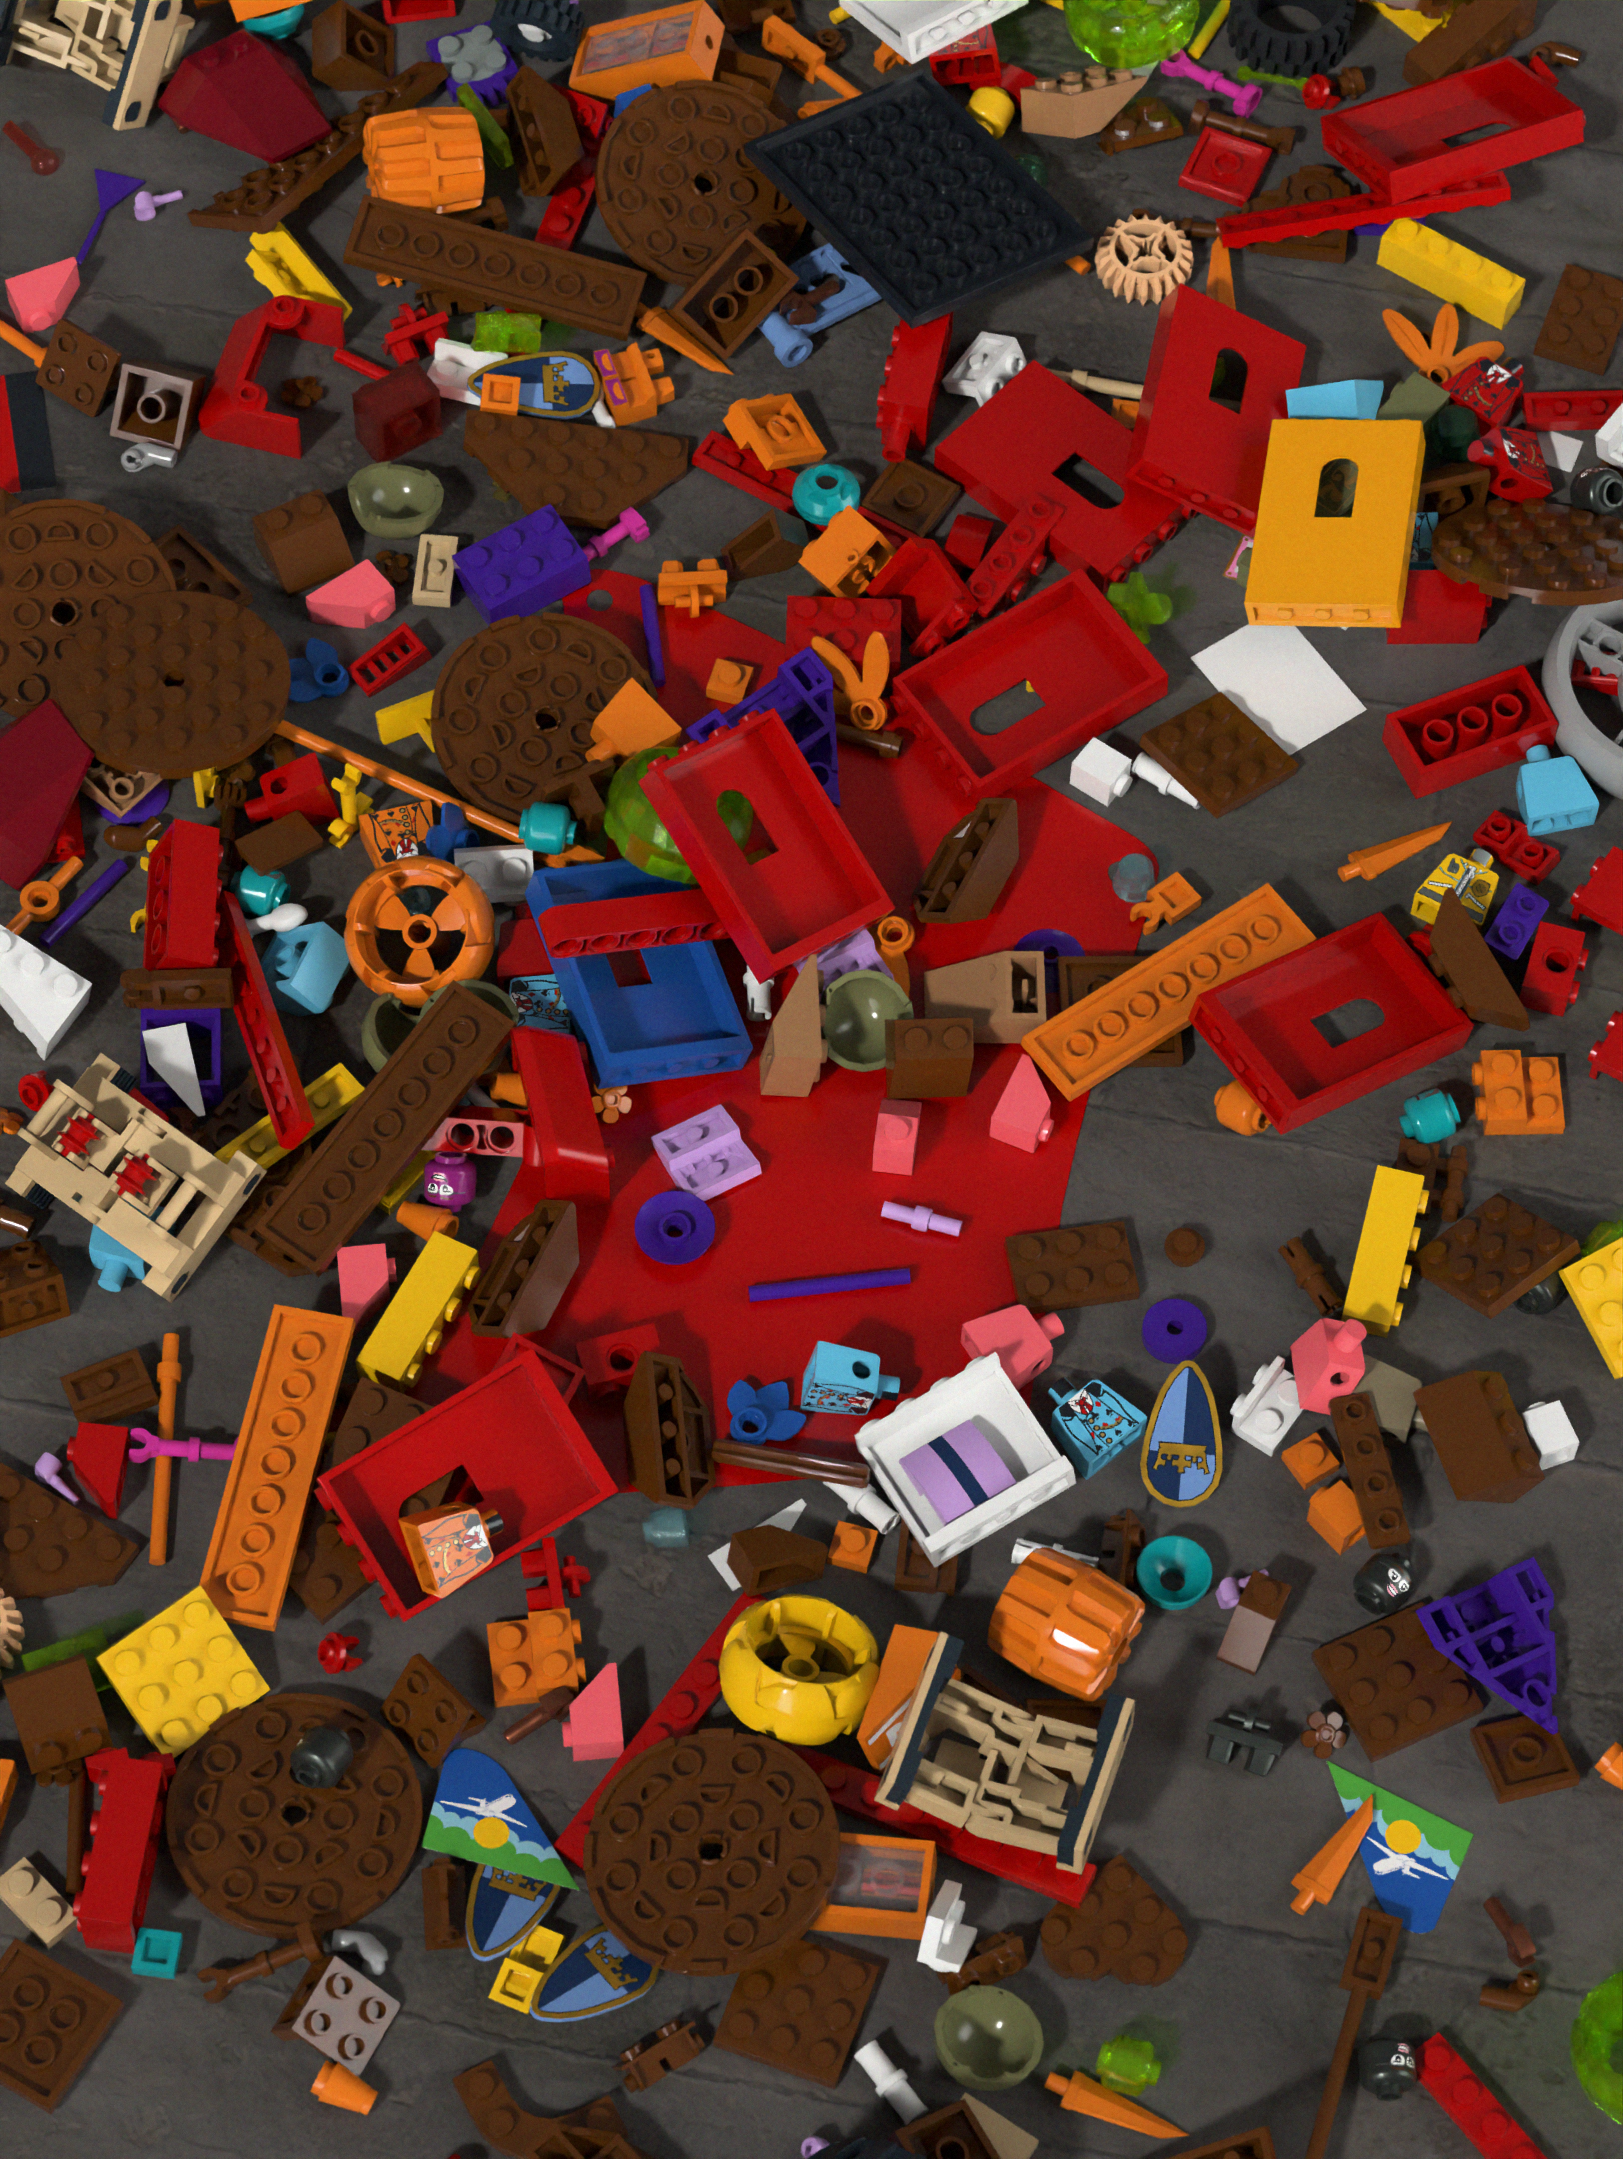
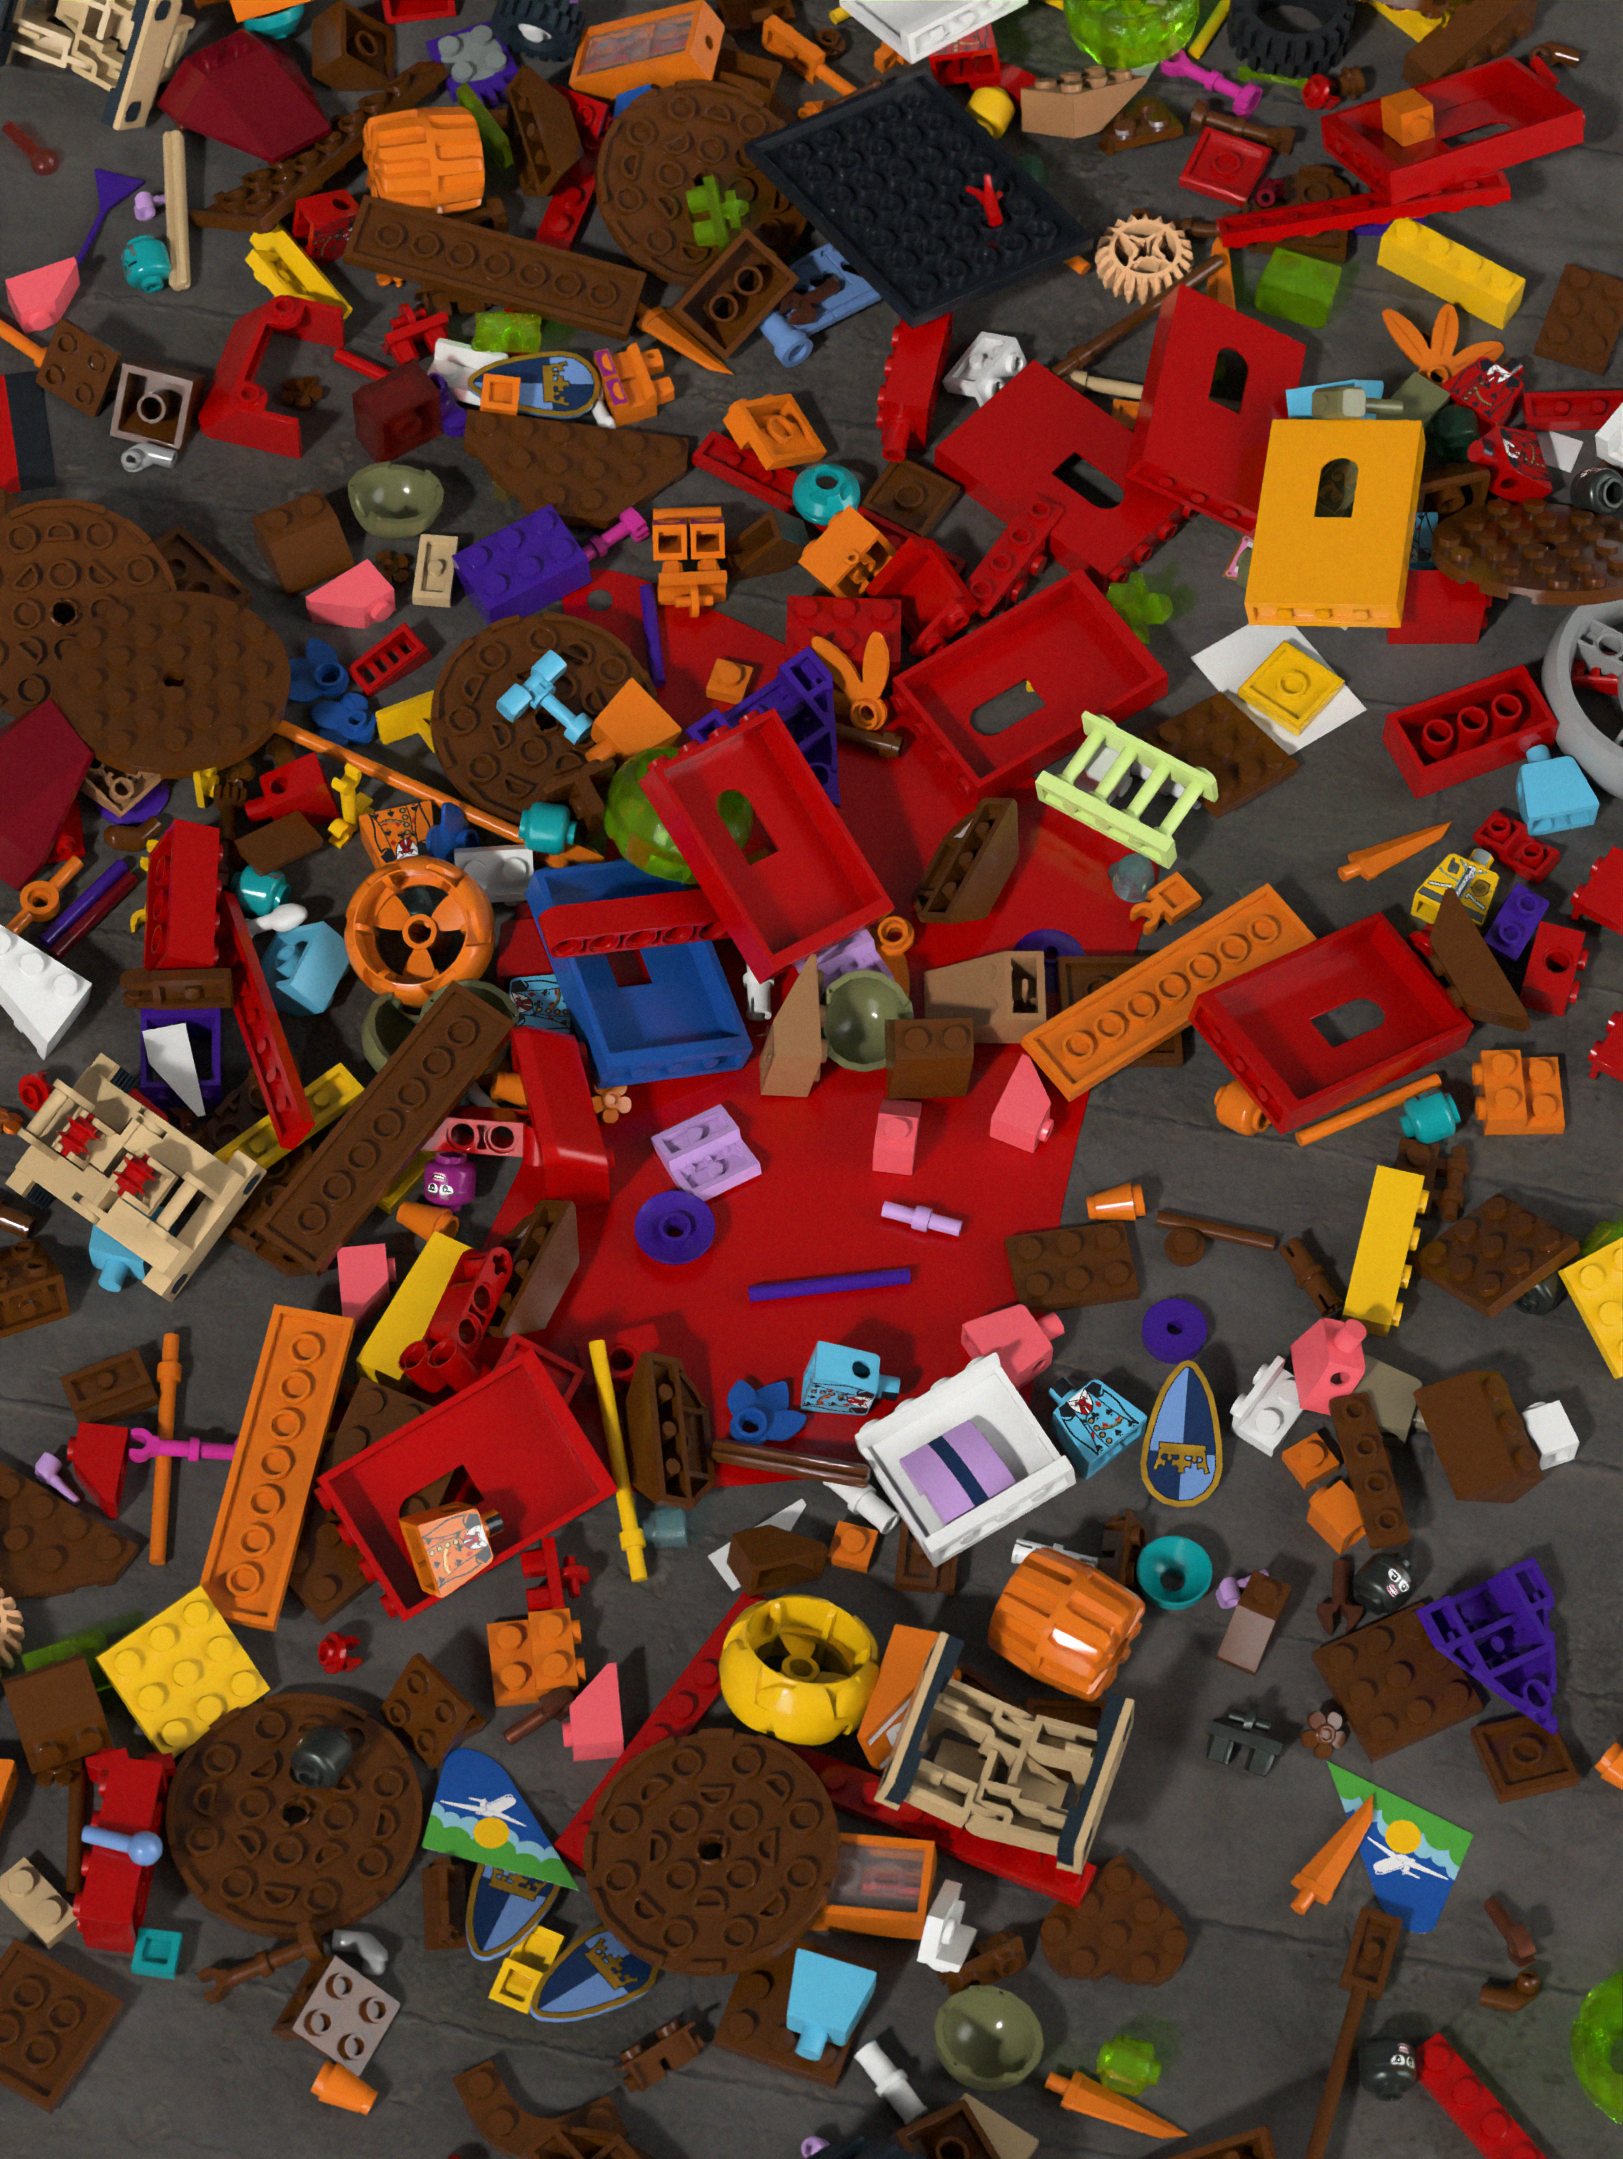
red slope [943,513,994,569] -> none
none -> dark red bar [48,871,139,961]
none -> medium blue bar [82,1825,163,1866]
none -> teal head [120,235,172,293]
none -> tan axle [163,130,191,291]
none -> red torso [292,189,360,268]
none -> blue plate [309,692,377,747]
none -> red piece [398,1246,513,1394]
none -> dark purple piece [423,373,466,438]
none -> medium azure bar [496,650,594,746]
none -> yellow bar [588,1340,648,1582]
none -> orange hips [652,506,725,561]
none -> clear neon green hips [686,175,749,250]
none -> medium azure torso [786,1948,877,2061]
none -> reddish brown hinge [822,77,883,111]
none -> red bar [966,174,1003,226]
none -> yellowish green fence [1035,710,1219,869]
none -> reddish brown bar [1049,254,1224,379]
none -> orange cone [1086,1181,1146,1221]
none -> reddish brown bar [1155,1210,1277,1251]
none -> yellow tile [1237,640,1345,737]
none -> dark red arm [1254,177,1284,209]
none -> clear neon green piece [1254,247,1342,329]
none -> orange bar [1295,1073,1442,1147]
none -> olive piece [1311,386,1403,420]
none -> copper bar [1316,1559,1364,1637]
none -> orange brick [1381,88,1435,147]

